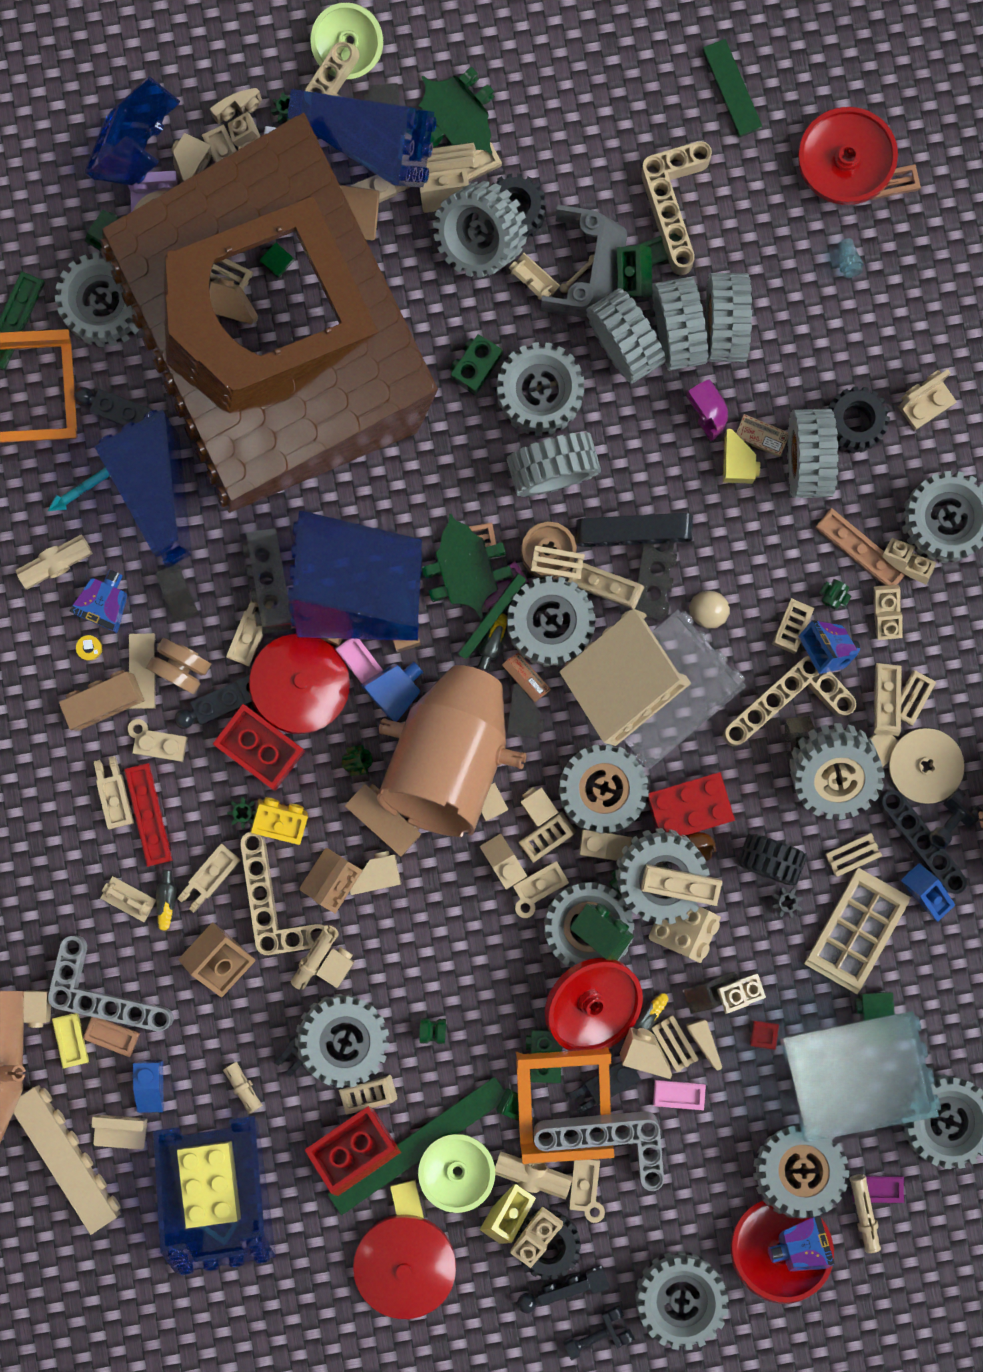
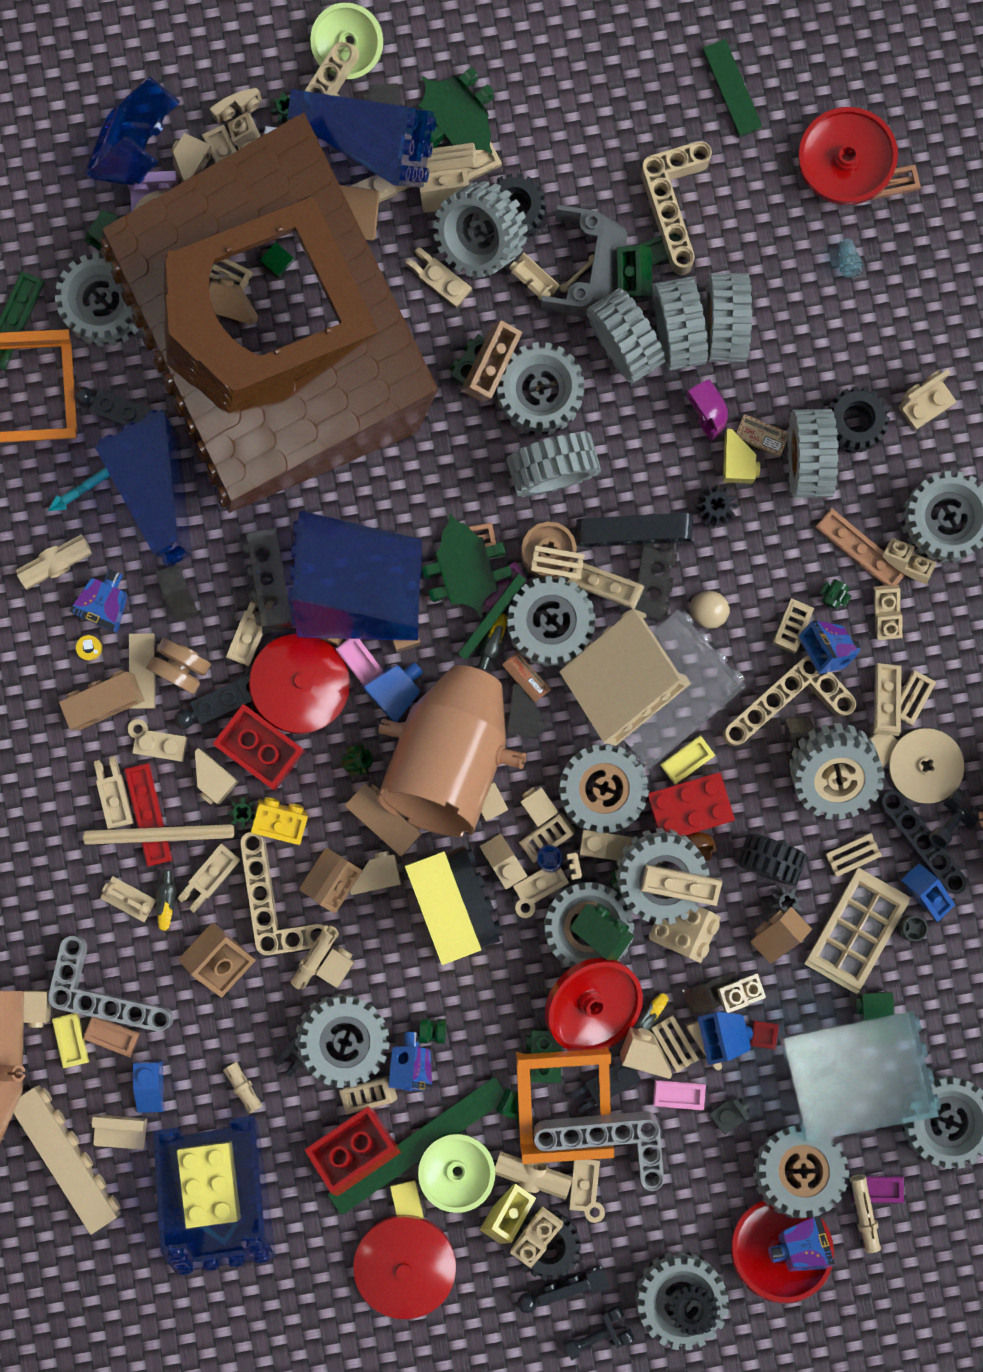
none -> tan axle [83,824,235,845]
none -> tan slope [195,748,239,804]
none -> blue torso [389,1032,432,1091]
none -> tan hinge [405,247,472,309]
none -> light yellow piece [405,845,504,965]
none -> medium nougat brick [461,320,522,402]
none -> clear blue wheel [537,845,563,873]
none -> tan tile [565,853,582,880]
none -> light yellow tile [660,735,715,785]
none -> black tyre [669,1286,721,1335]
none -> black gear [695,485,738,528]
none -> blue torso [697,1012,753,1065]
none -> pearl dark grey bracket [709,1095,751,1135]
none -> medium nougat brick [750,907,812,964]
none -> pearl dark grey wheel [898,916,928,941]

